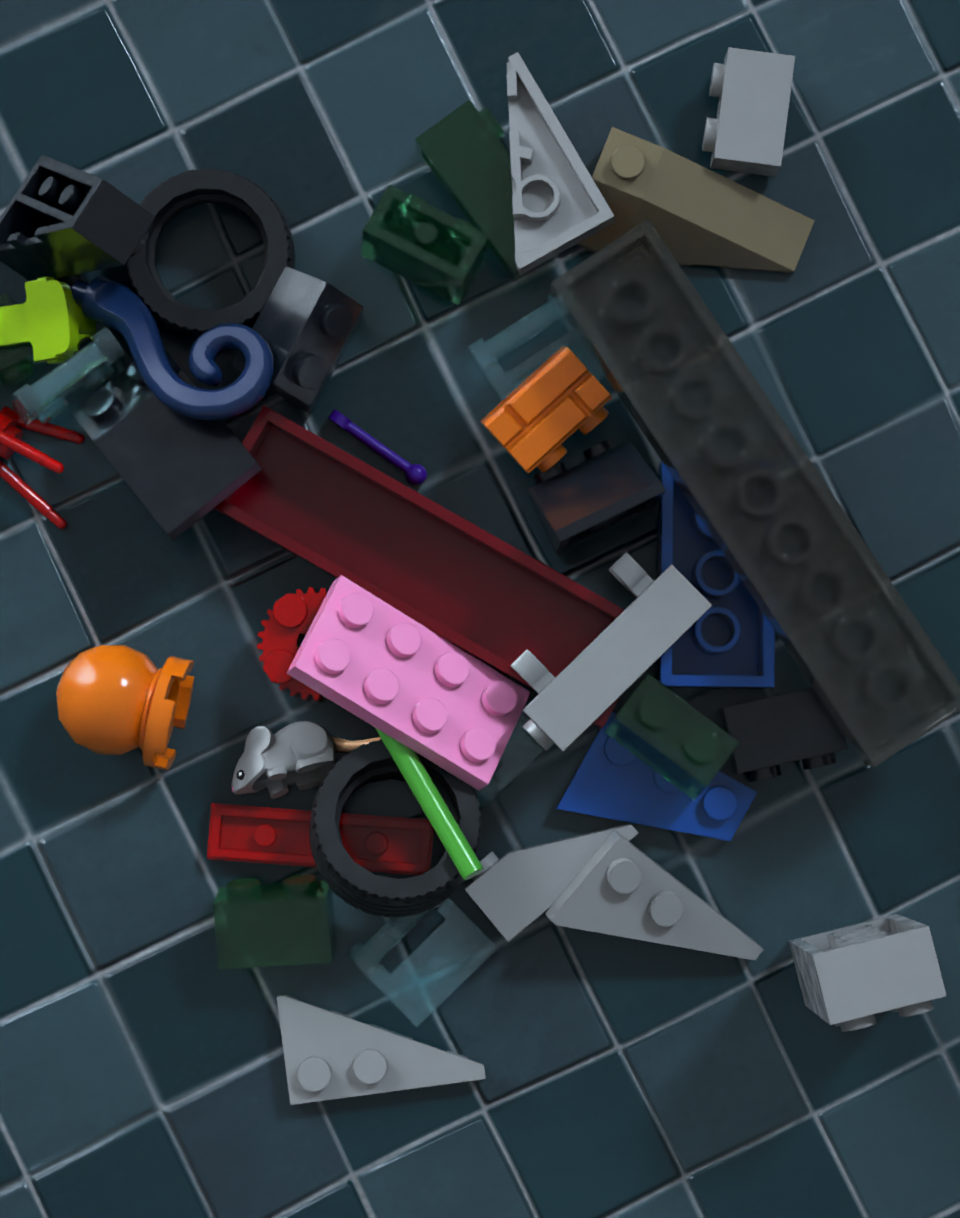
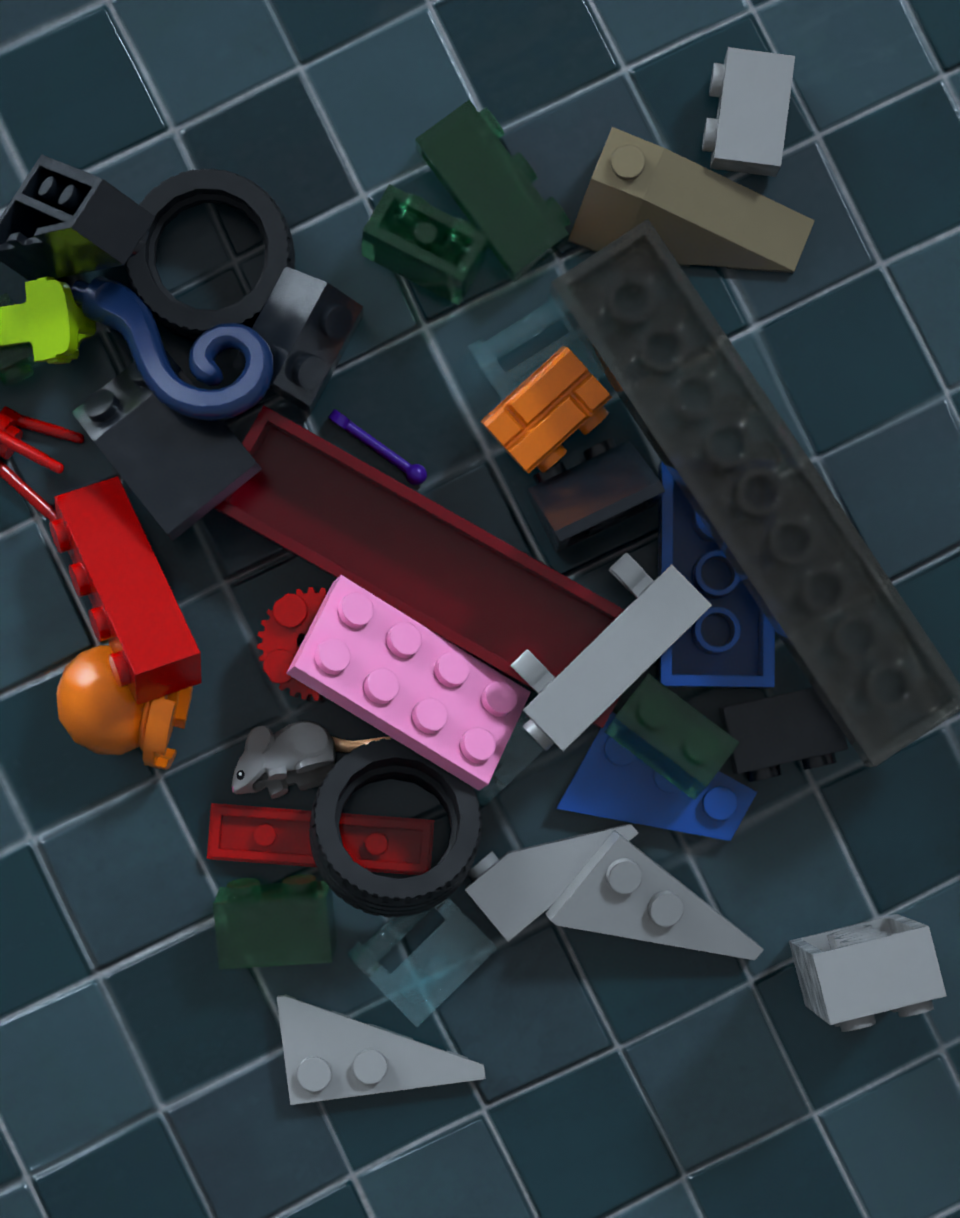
clear light blue plate [12,327,125,426] -> none
bright green bar [375,728,484,881] -> none
light grey wing [506,52,615,275] -> none
none -> red brick [49,476,202,705]

